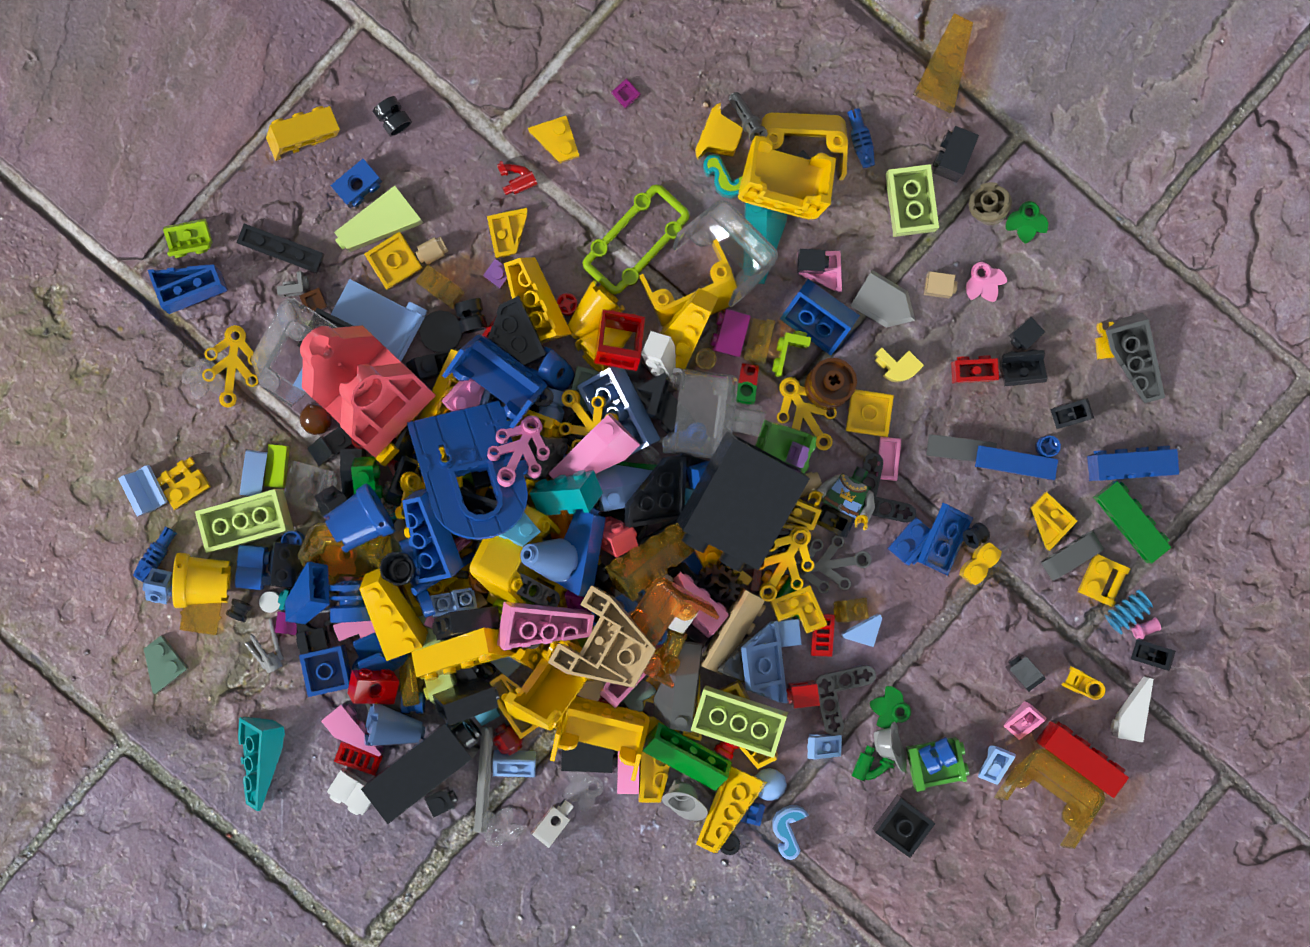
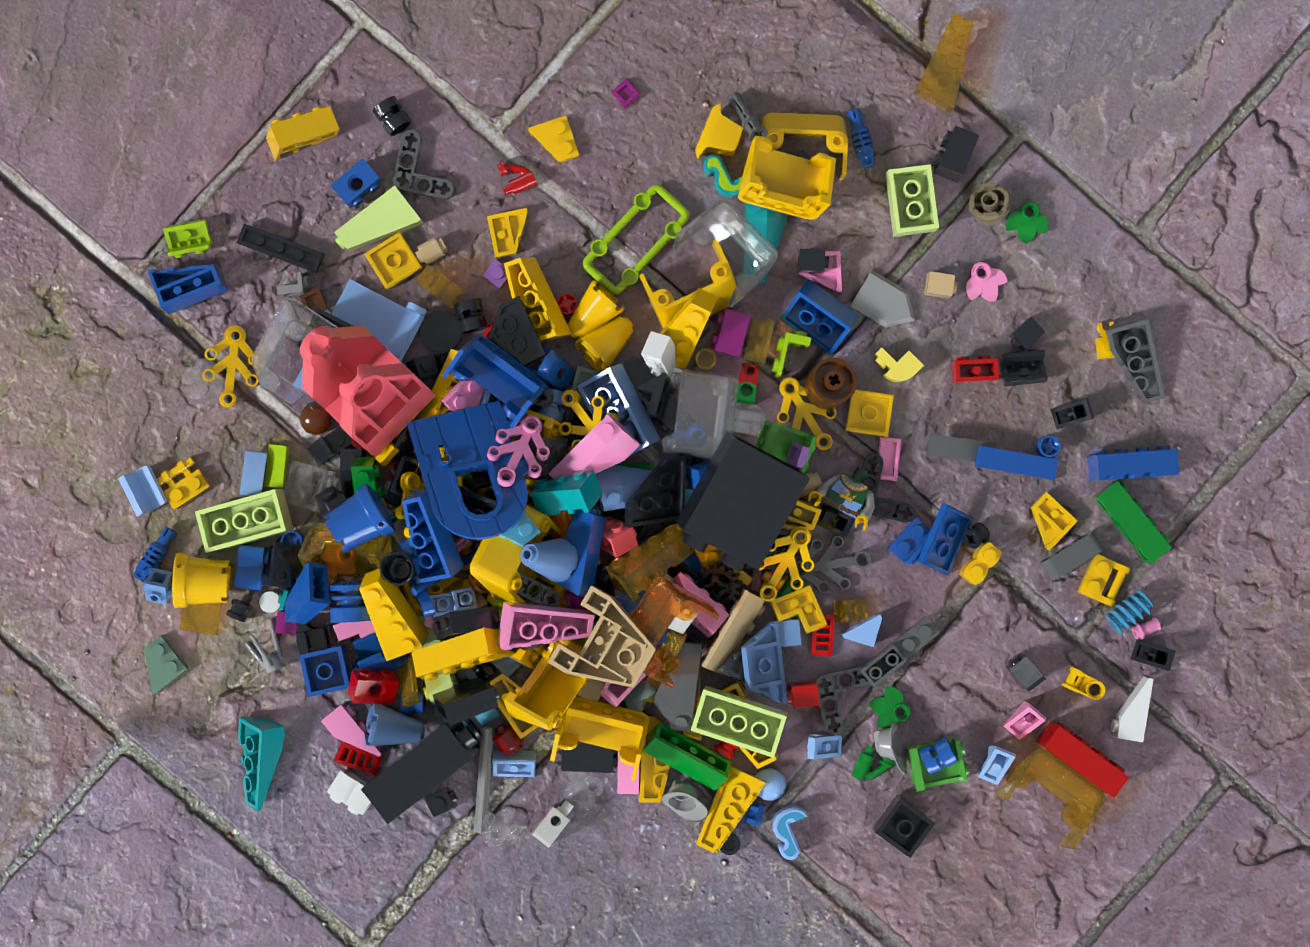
red window [594,309,645,371] -> none
none -> dark grey beam [393,130,455,200]
none -> dark grey slope [860,616,940,687]

